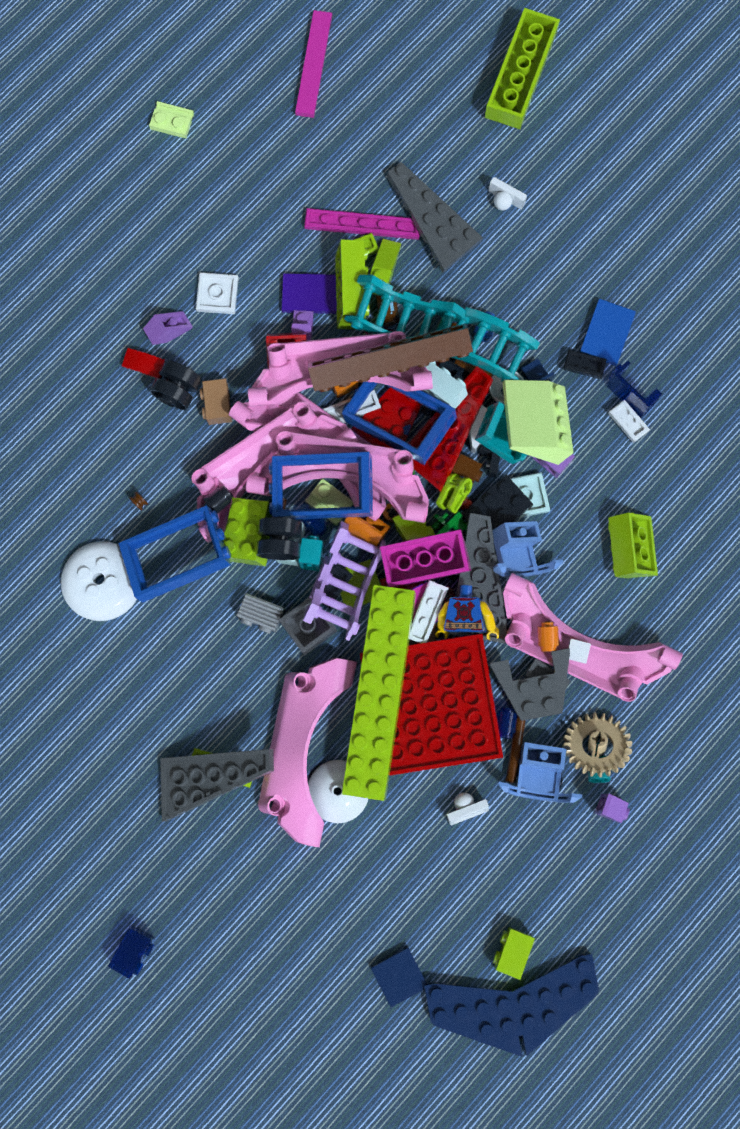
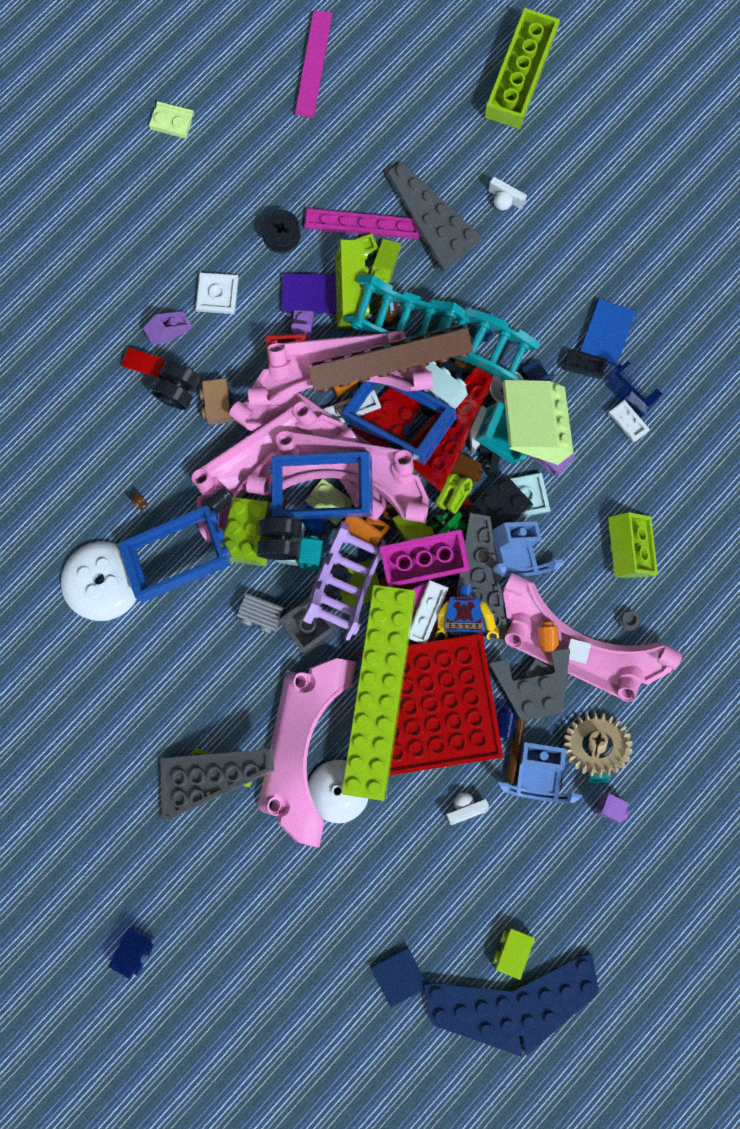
none -> black piece [261,209,301,254]
none -> dark grey plate [619,610,640,631]

